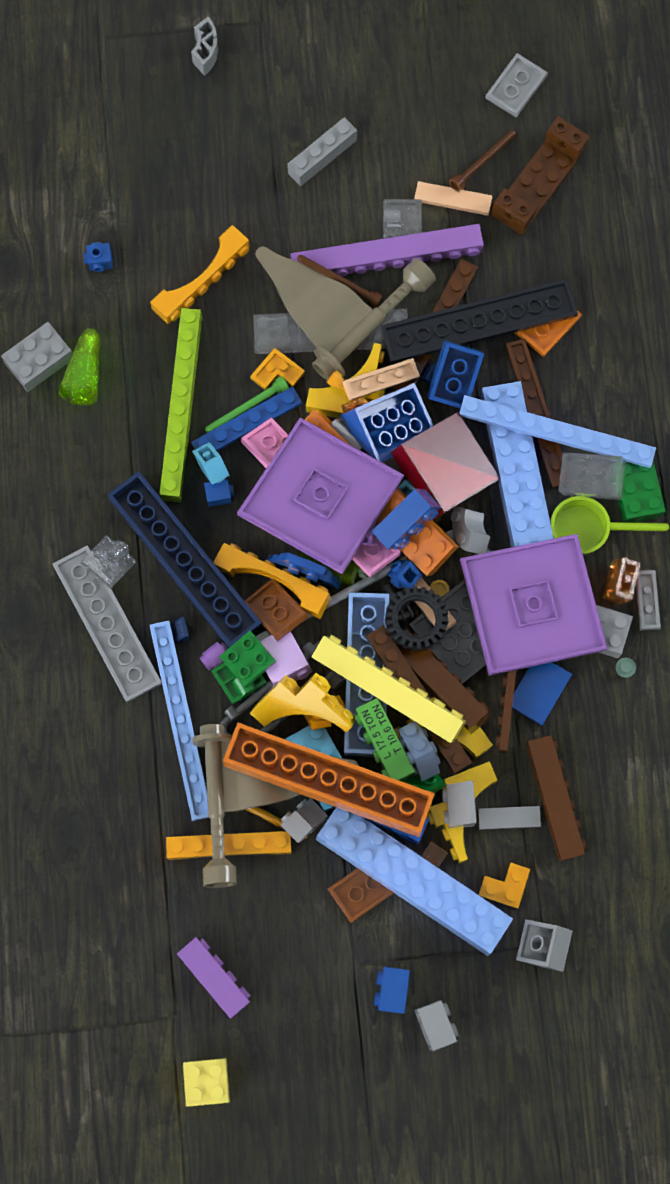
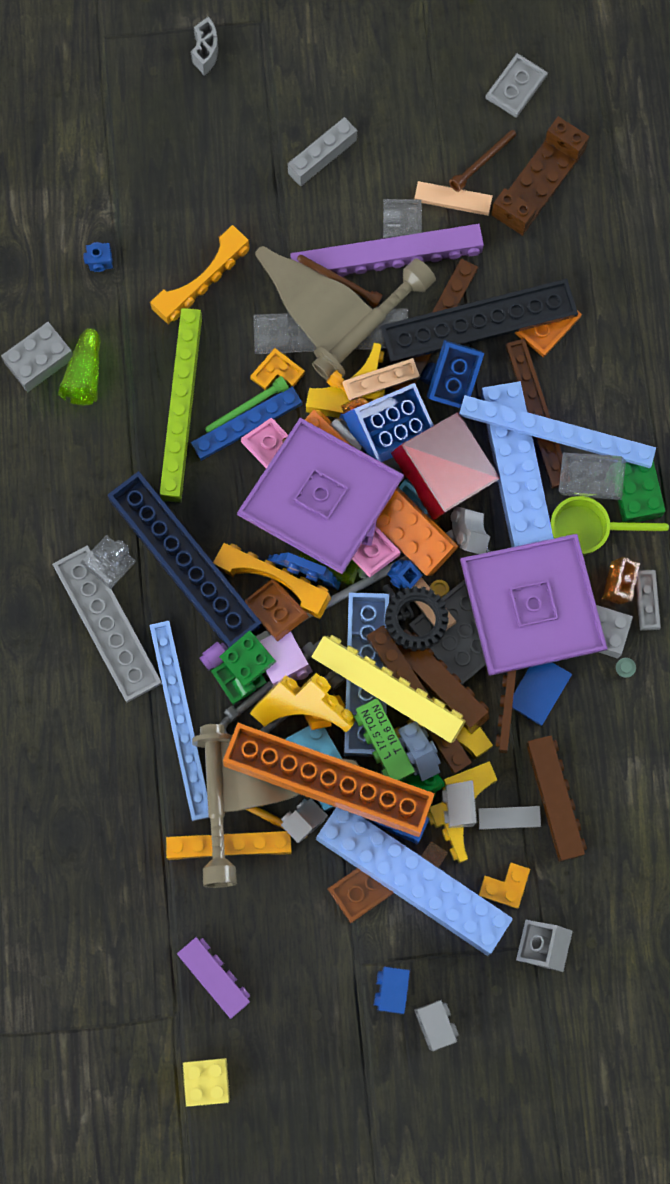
dark blue slope [171,617,190,643] -> none
medium azure brick [192,442,229,484] -> none
blue brick [204,479,234,507] -> none
blue brick [372,489,441,549] -> none

